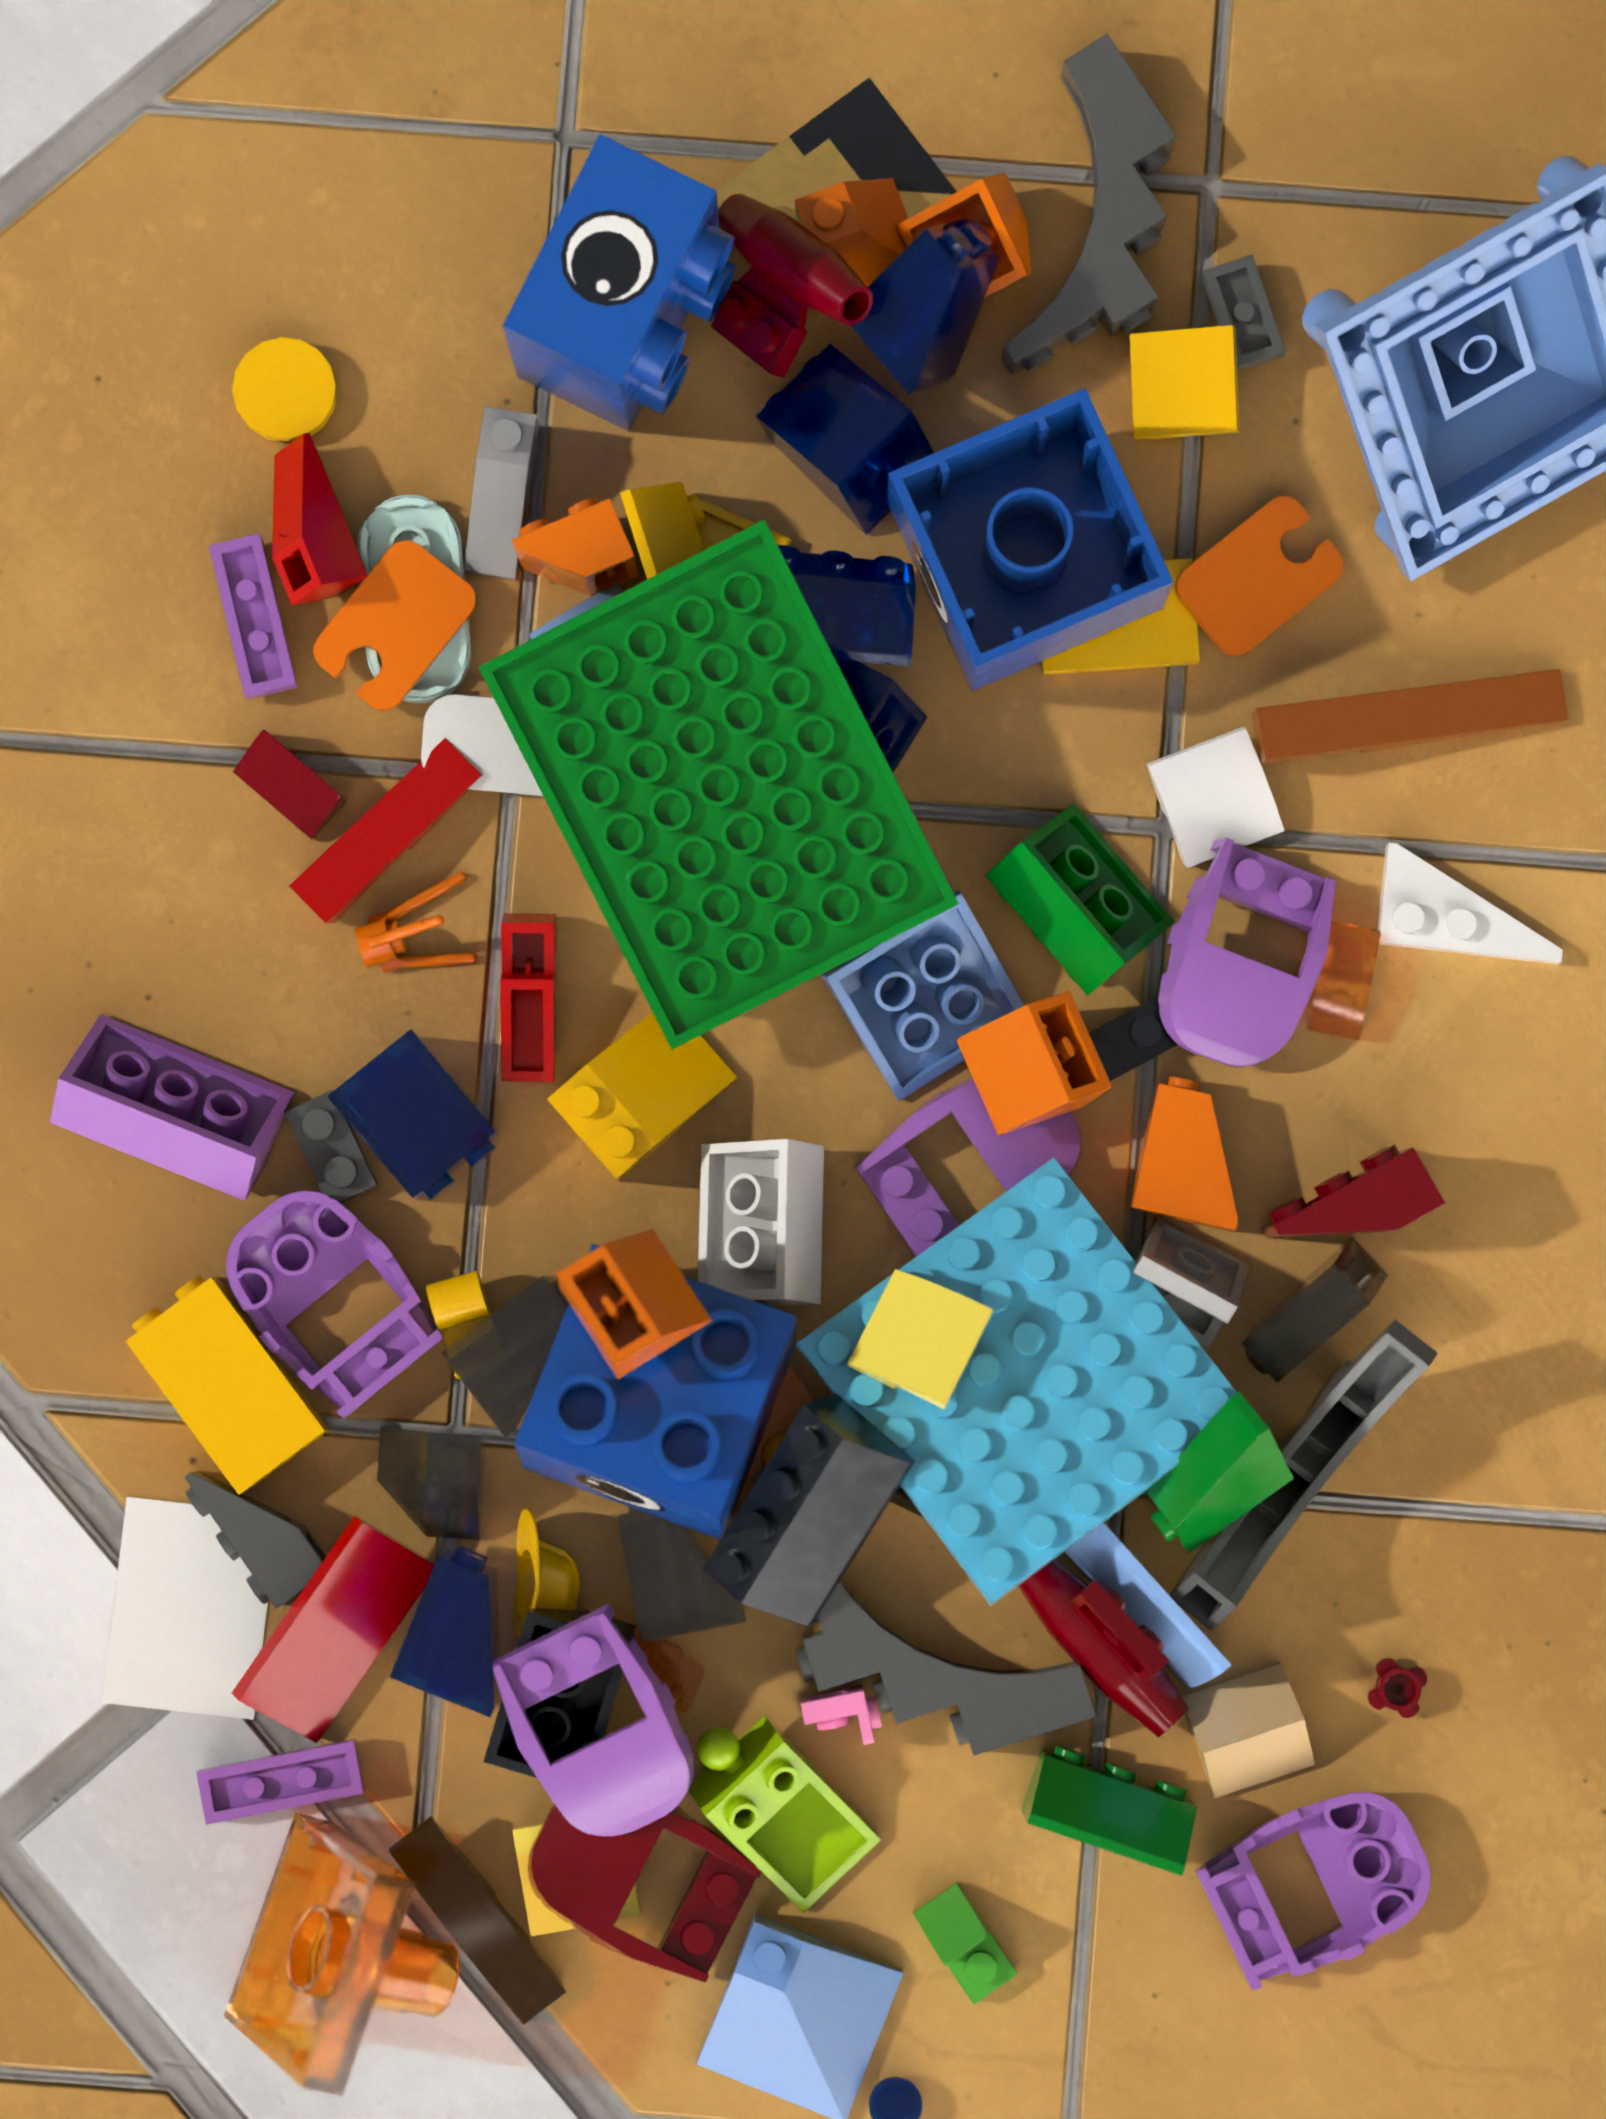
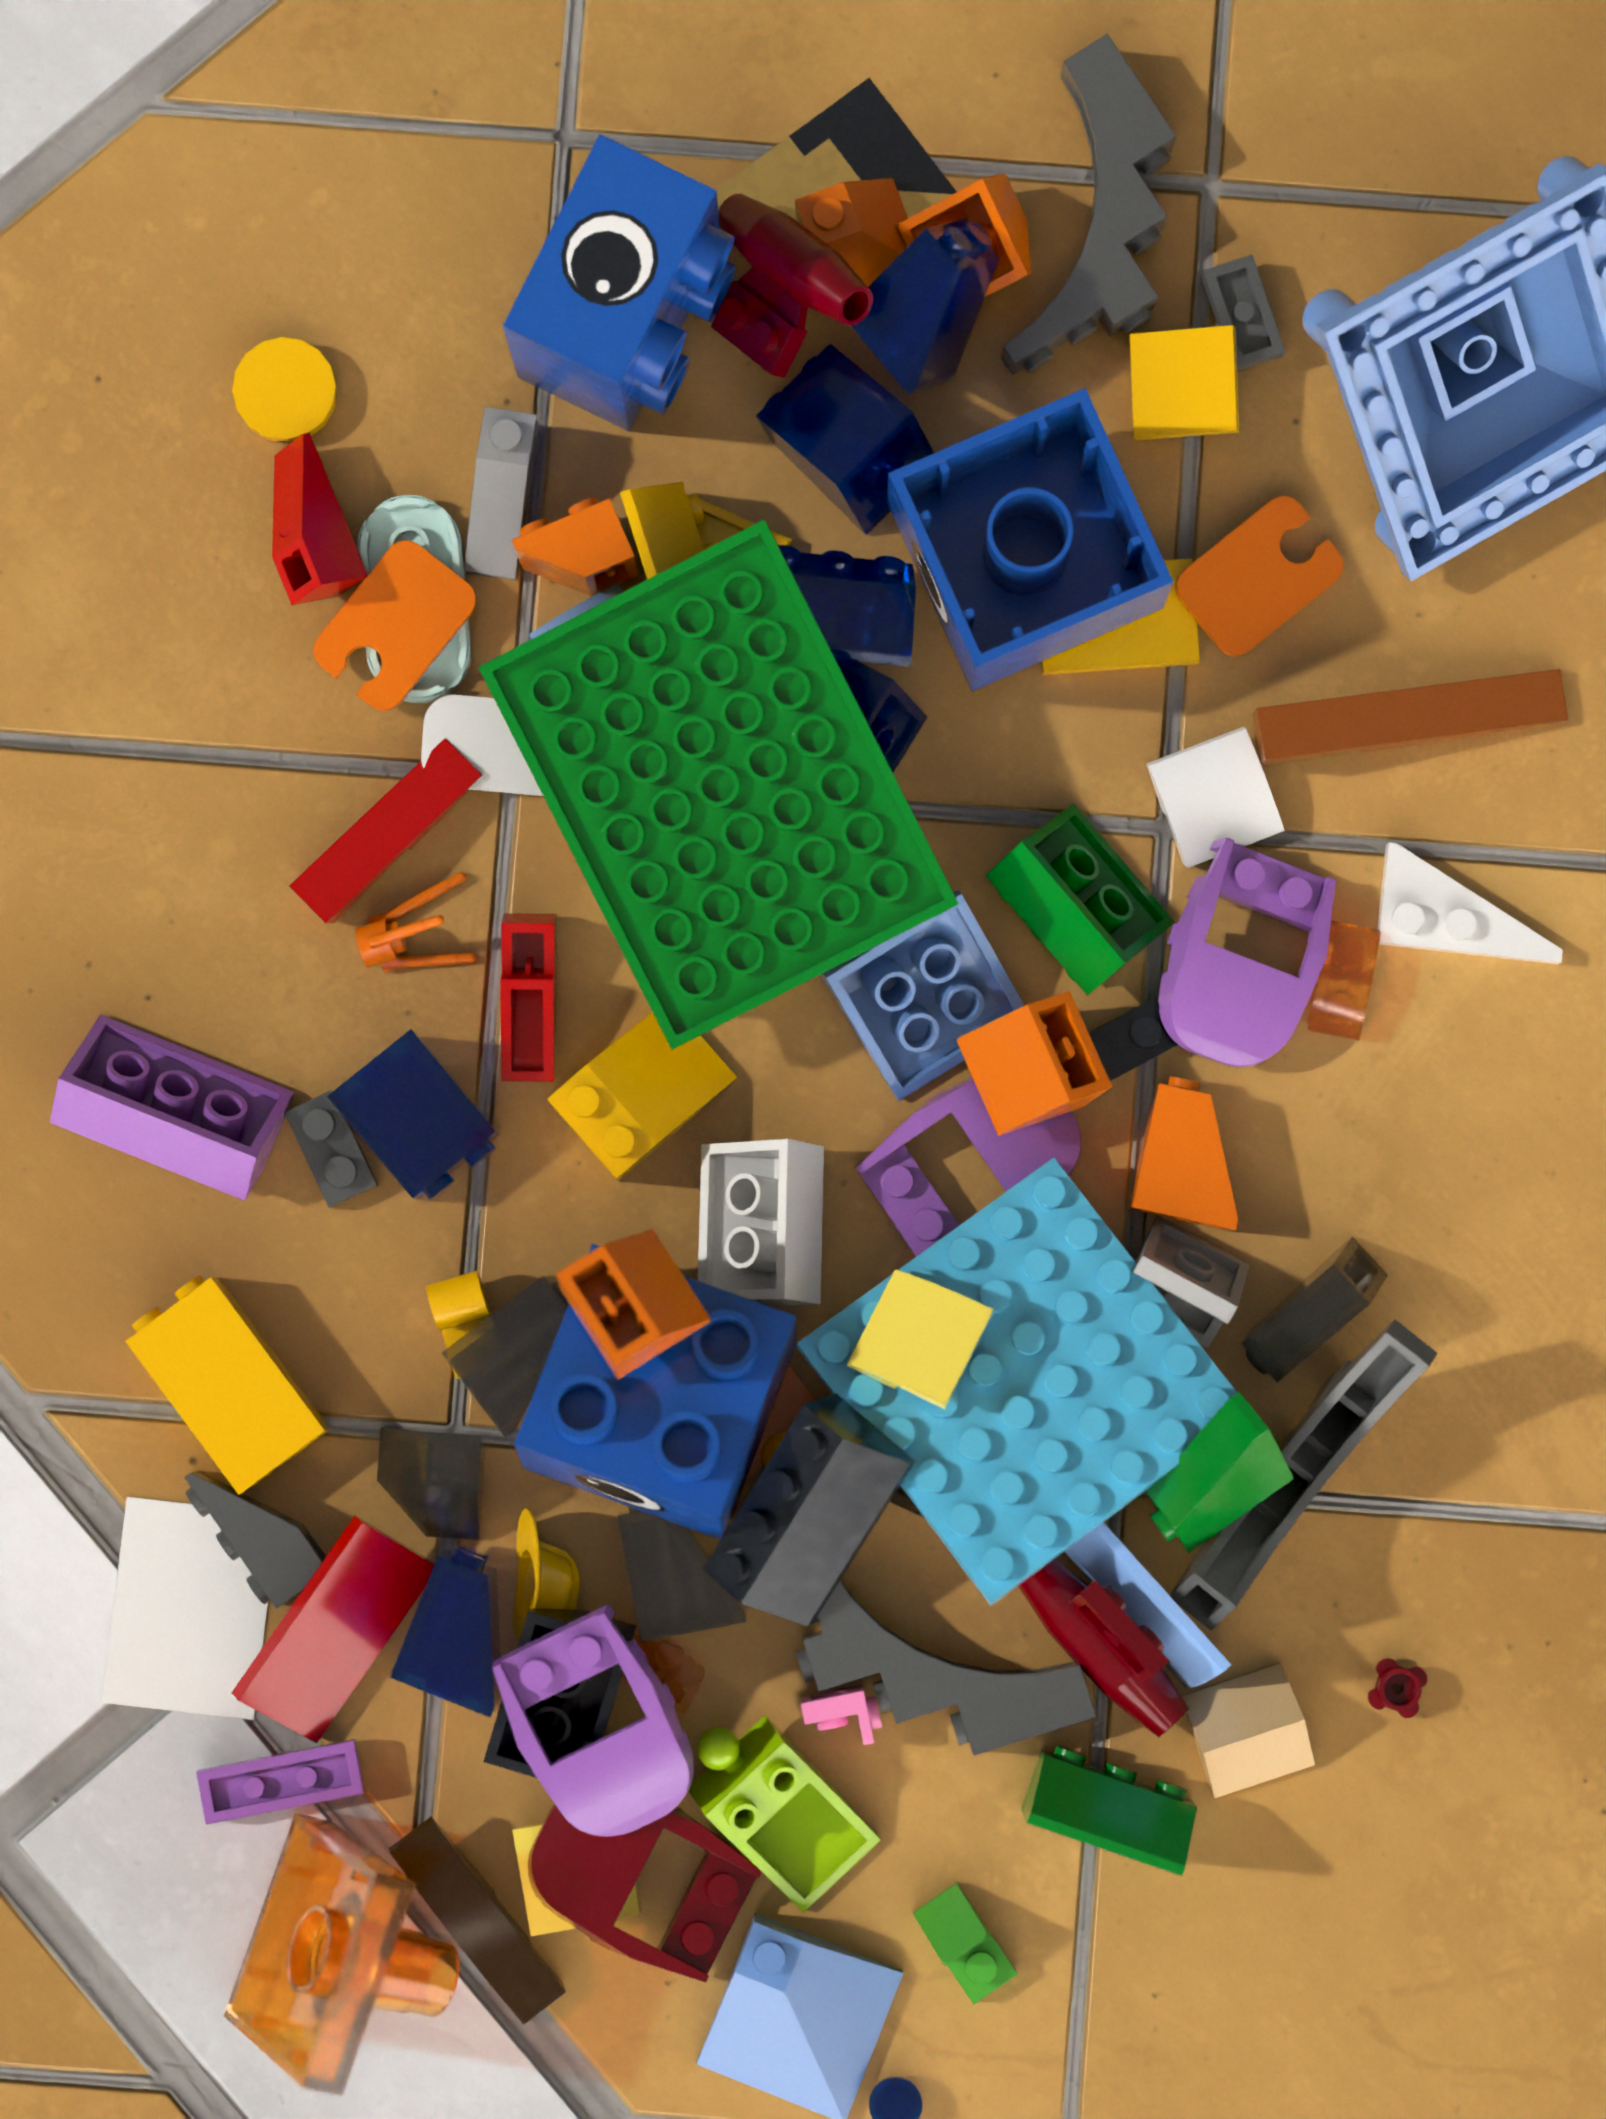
medium lavender plate [209,533,298,700] -> none
medium lavender slope [226,1191,443,1419] -> none
dark red slope [233,729,346,840] -> none
medium lavender slope [1195,1792,1431,1990] -> none
dark red slope [1261,1144,1446,1238] -> none

